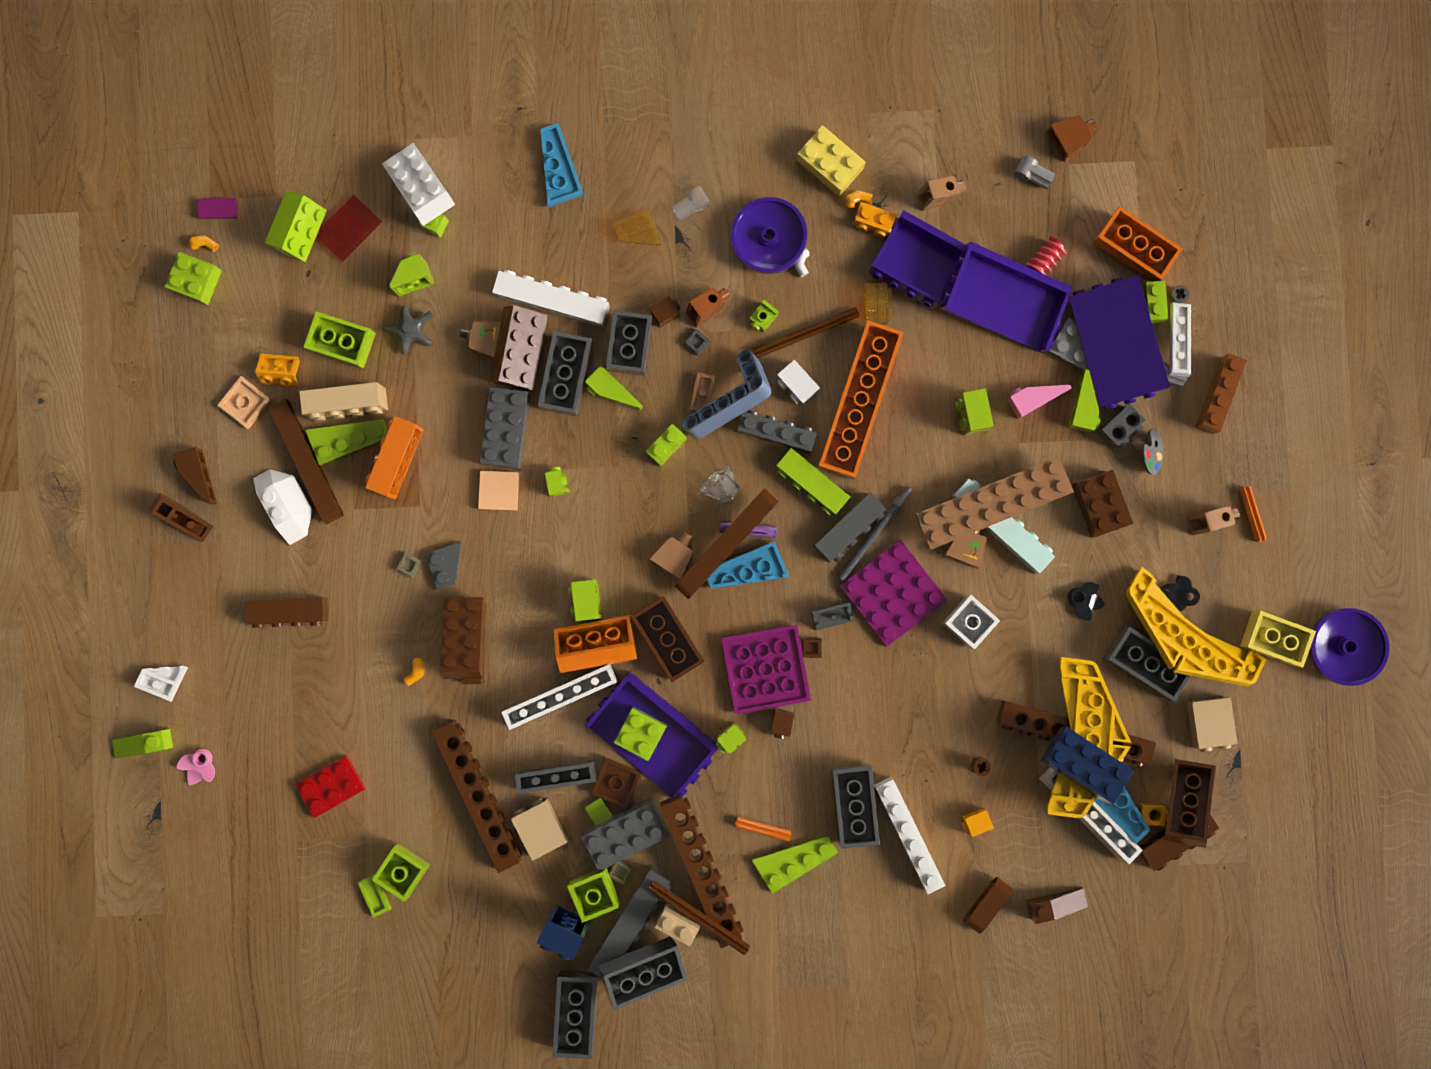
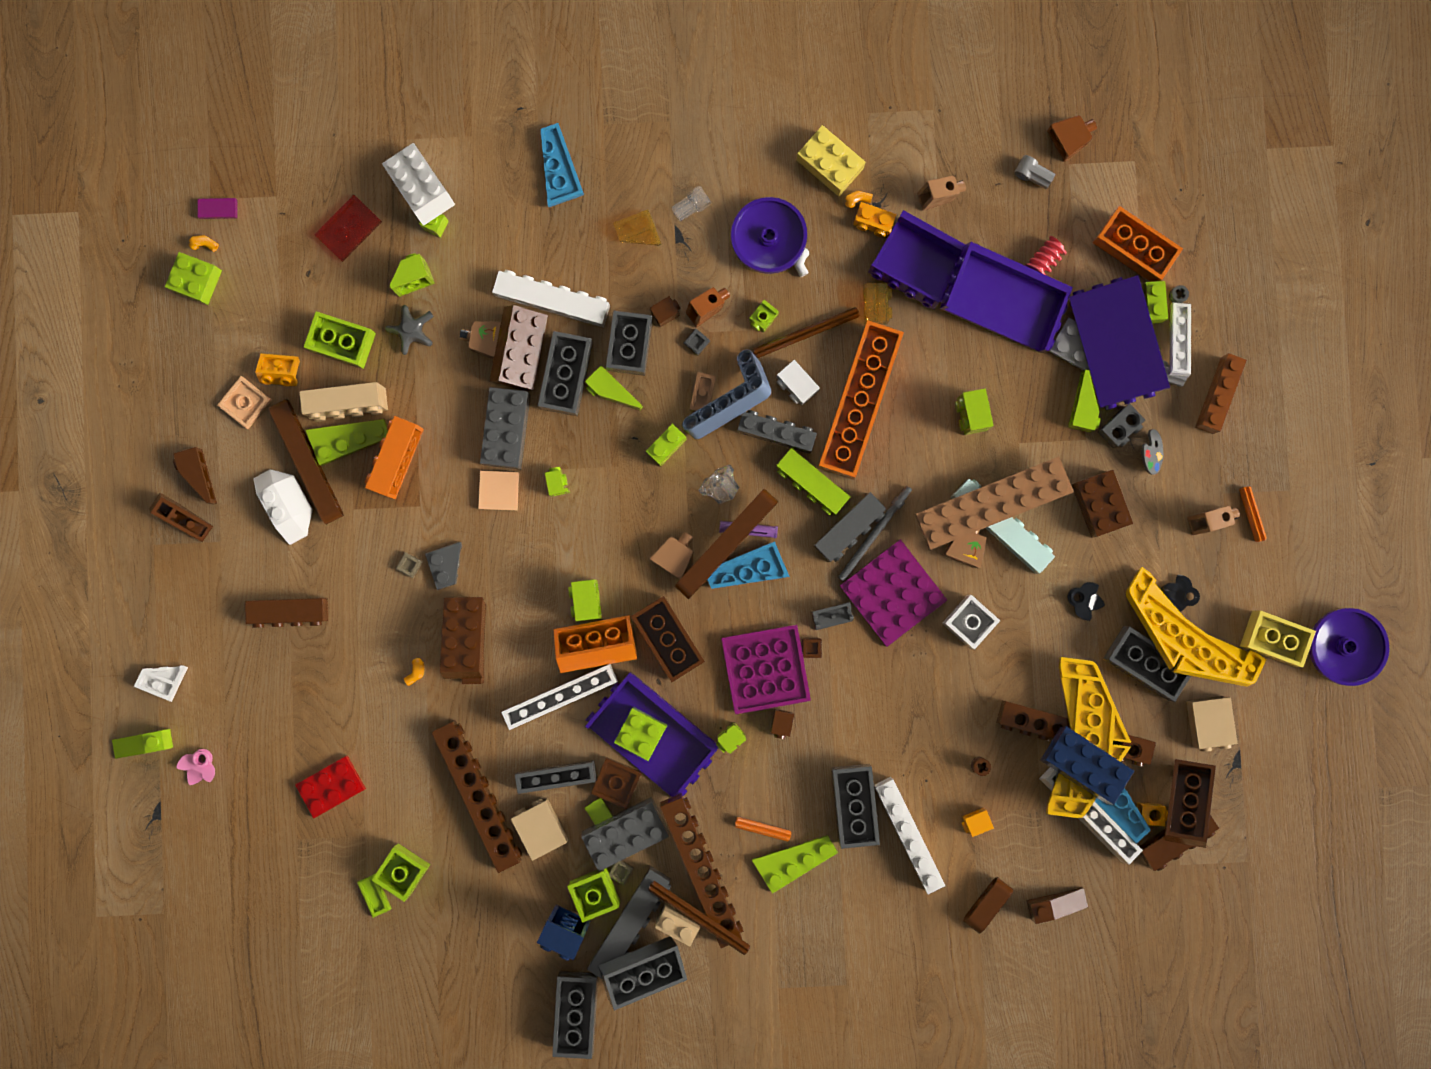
lime brick [265,190,327,262] -> none
bright pink slope [1007,385,1071,419] -> none

